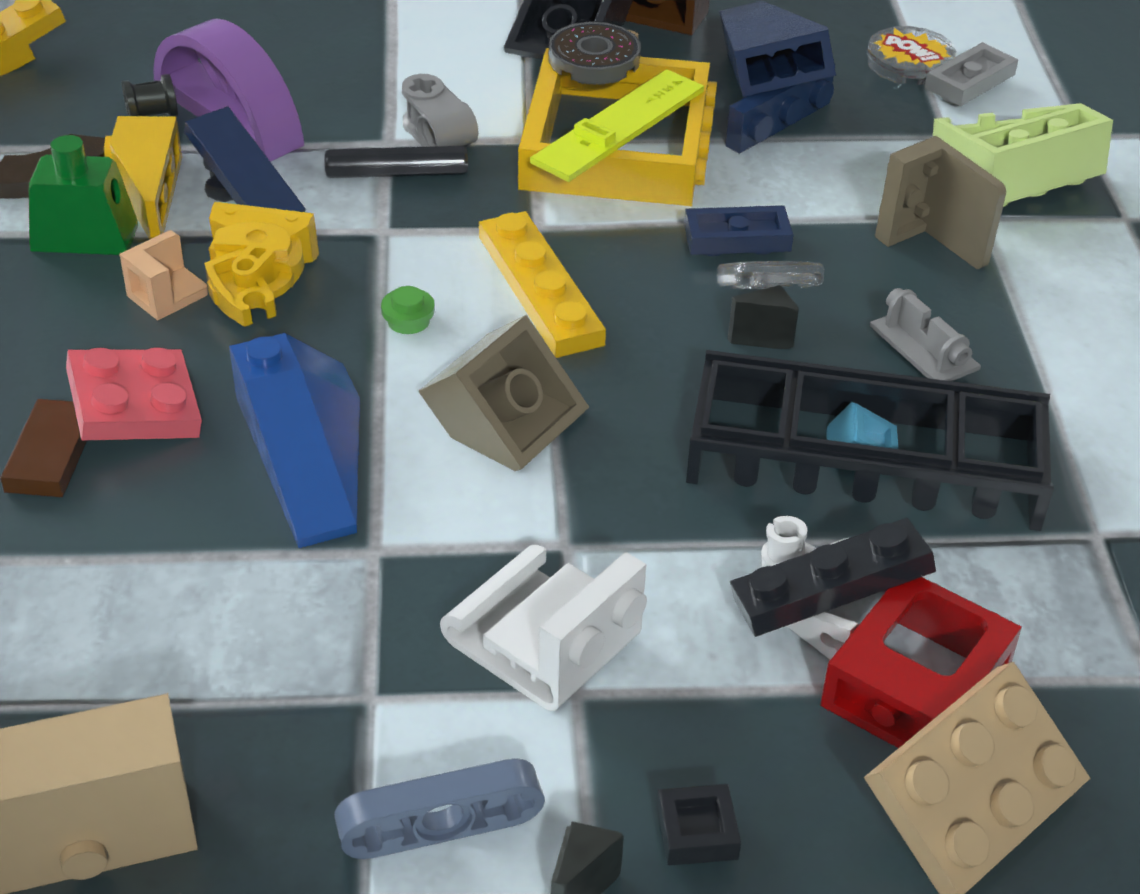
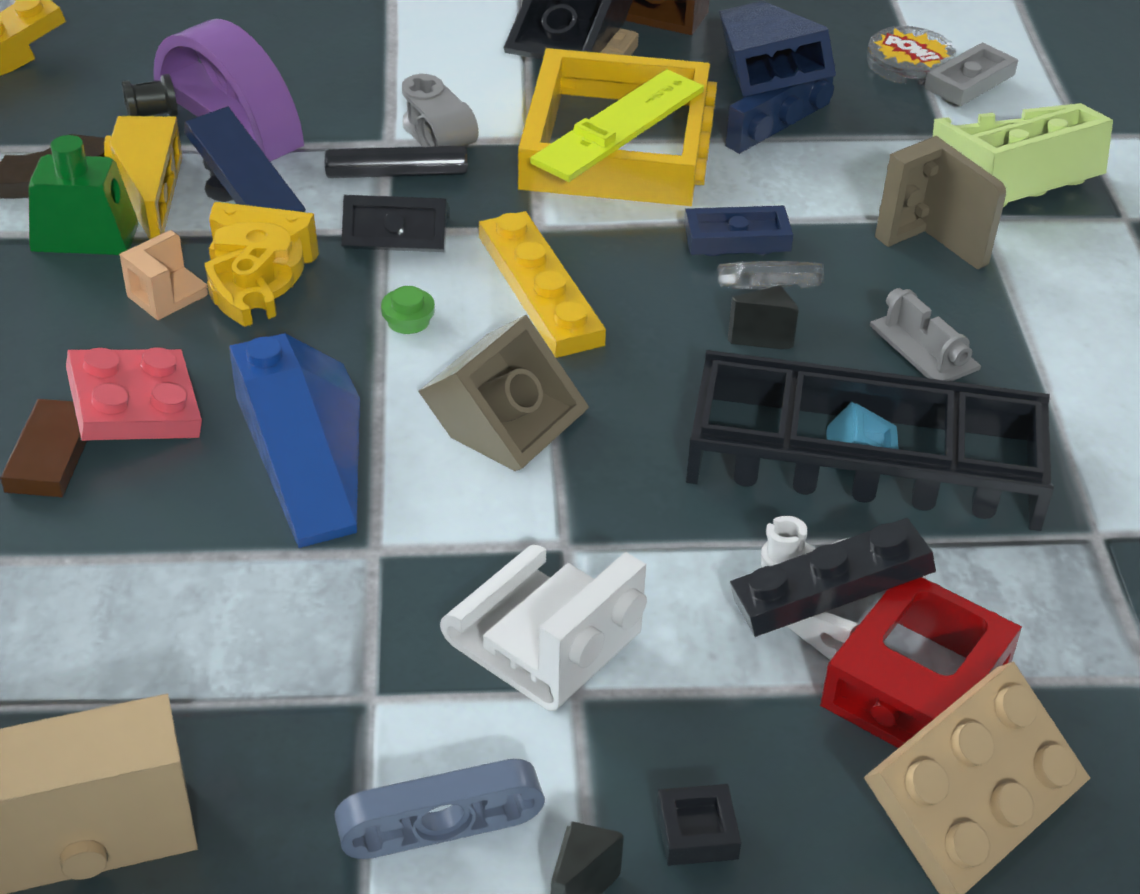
tile [548,22,641,85] -> none
none -> black panel [341,195,450,252]

